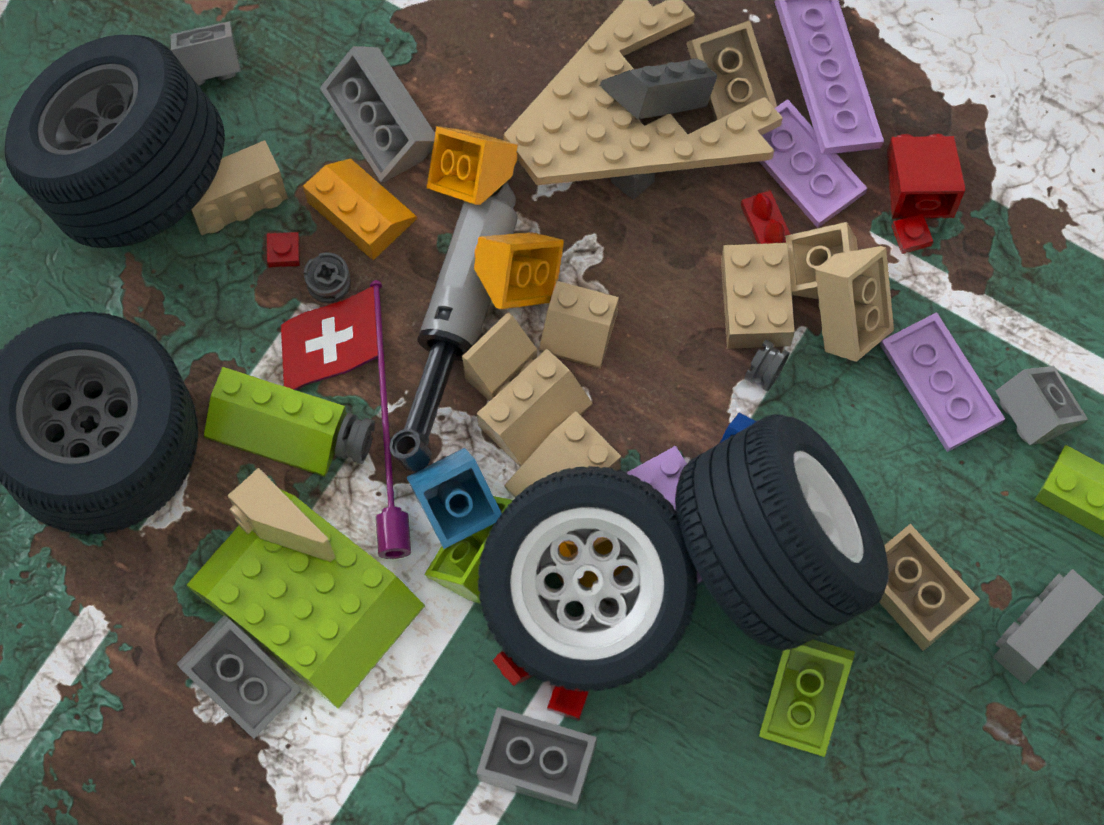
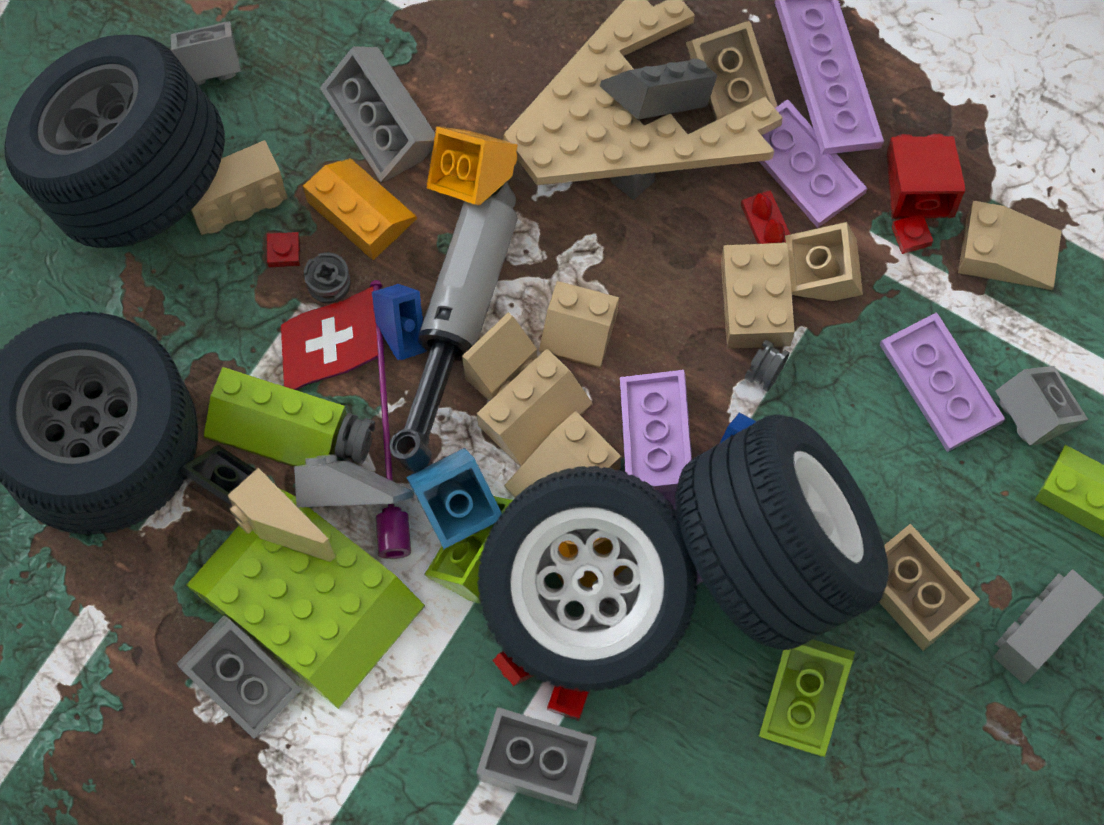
light orange slope [474,232,564,309] -> none
tan slope [815,246,894,362] -> none
none -> black slope [180,445,270,517]
none -> light grey slope [294,455,413,507]
none -> blue slope [372,284,427,360]
none -> lavender plate [620,370,692,492]
none -> tan slope [958,201,1061,290]

